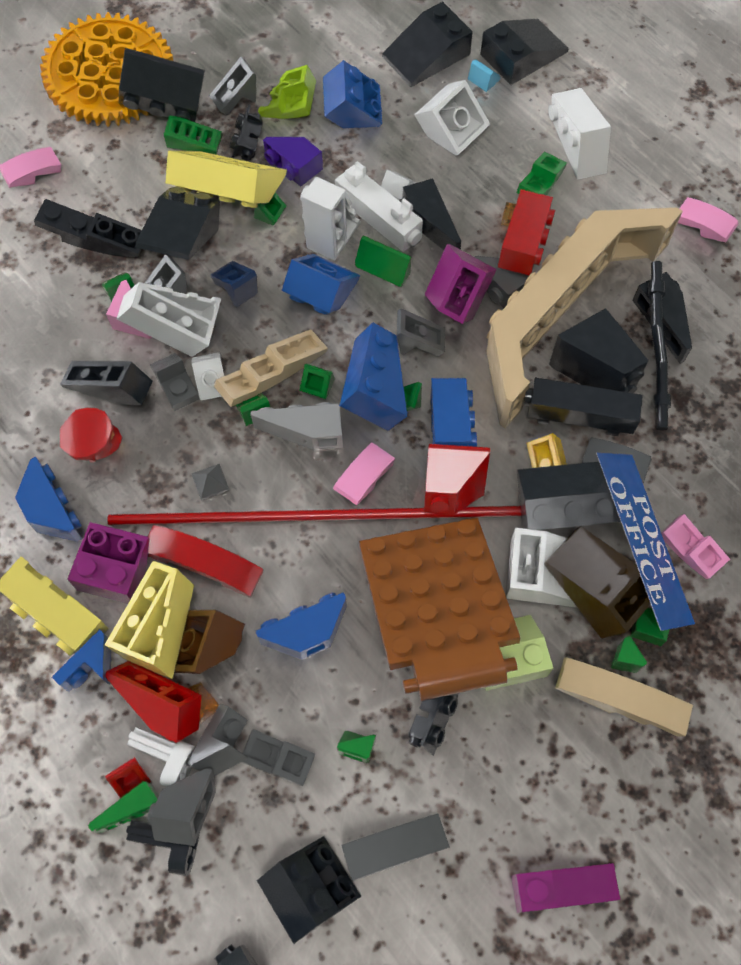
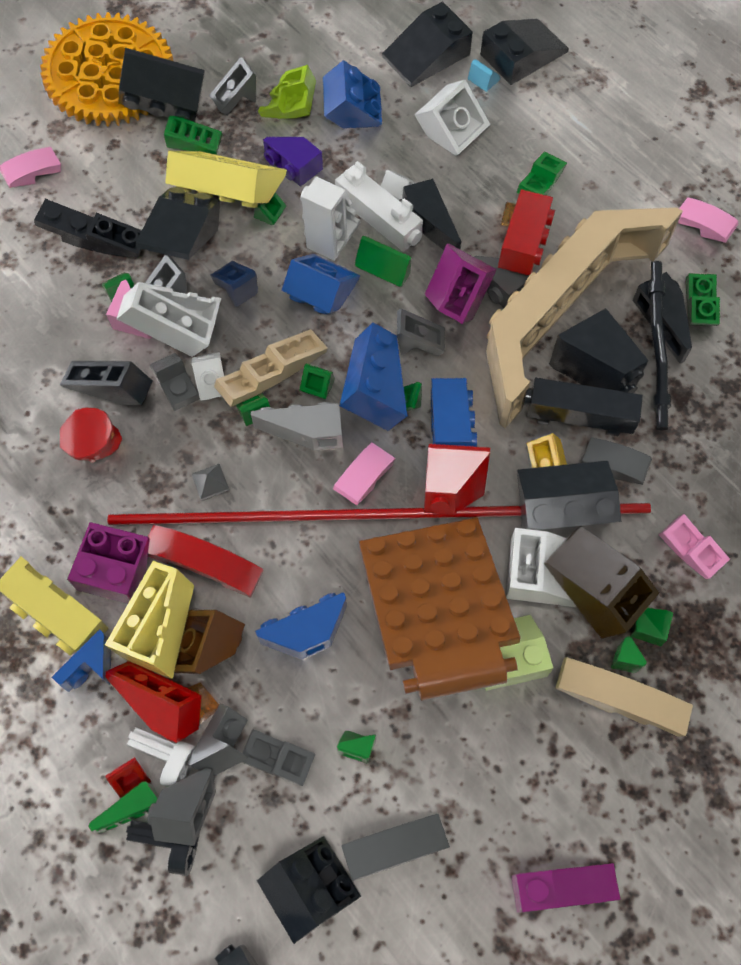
blue slope [15,457,82,542] -> none
black hinge [229,104,263,161] -> none
black hinge [408,694,458,756] -> none
white wedge [548,88,611,180] -> none
blue sticker [596,453,695,631] -> none
none -> green slope [686,273,720,326]

